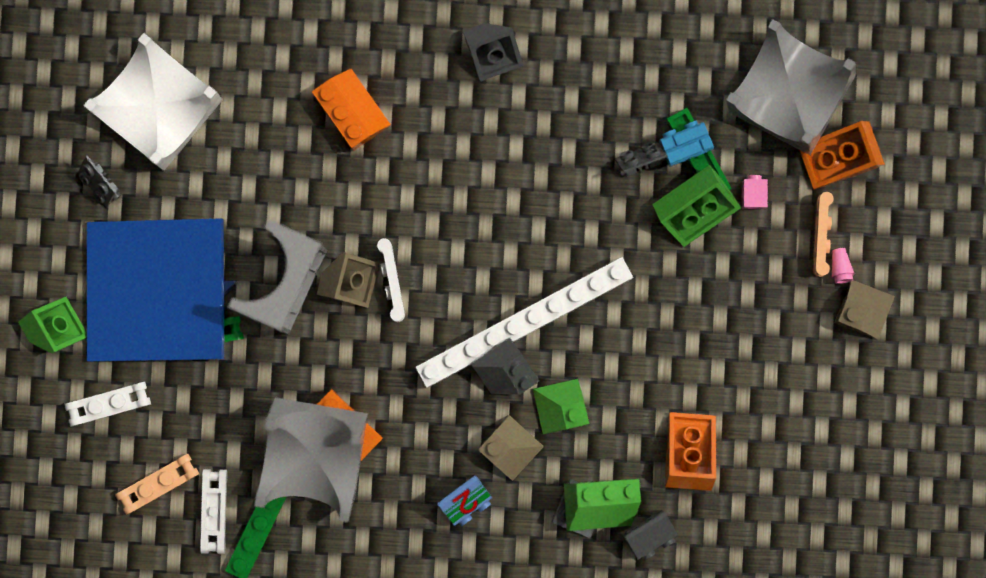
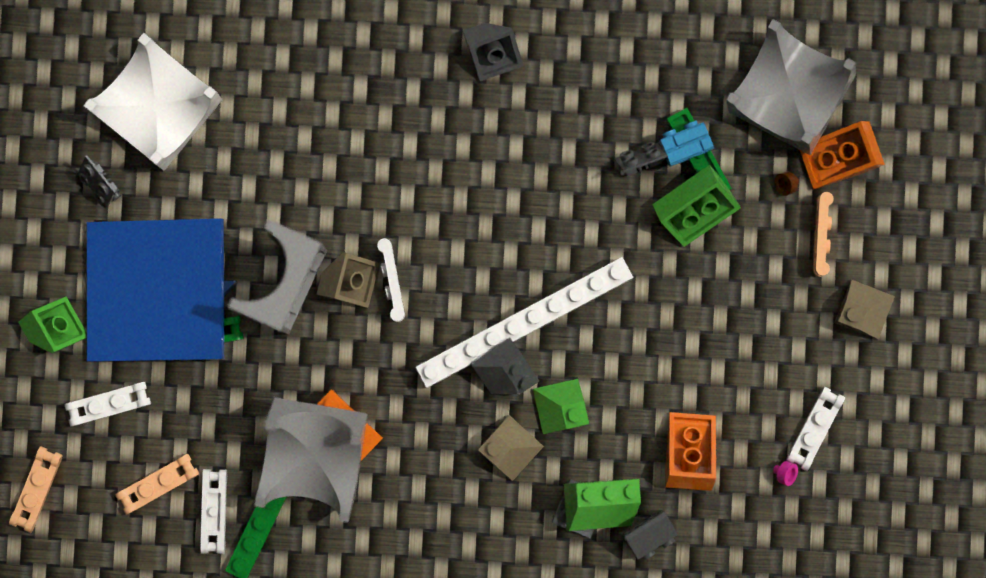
orange slope [312,69,391,152] -> none
slope [438,475,492,526] -> none
bright pink brick [742,175,768,209] -> none
bright pink cone [832,248,855,284] -> none
none -> light nougat plate [9,446,63,533]
none -> dark pink tile [773,461,798,486]
none -> reddish brown tile [774,171,799,196]
none -> white plate [786,386,845,471]

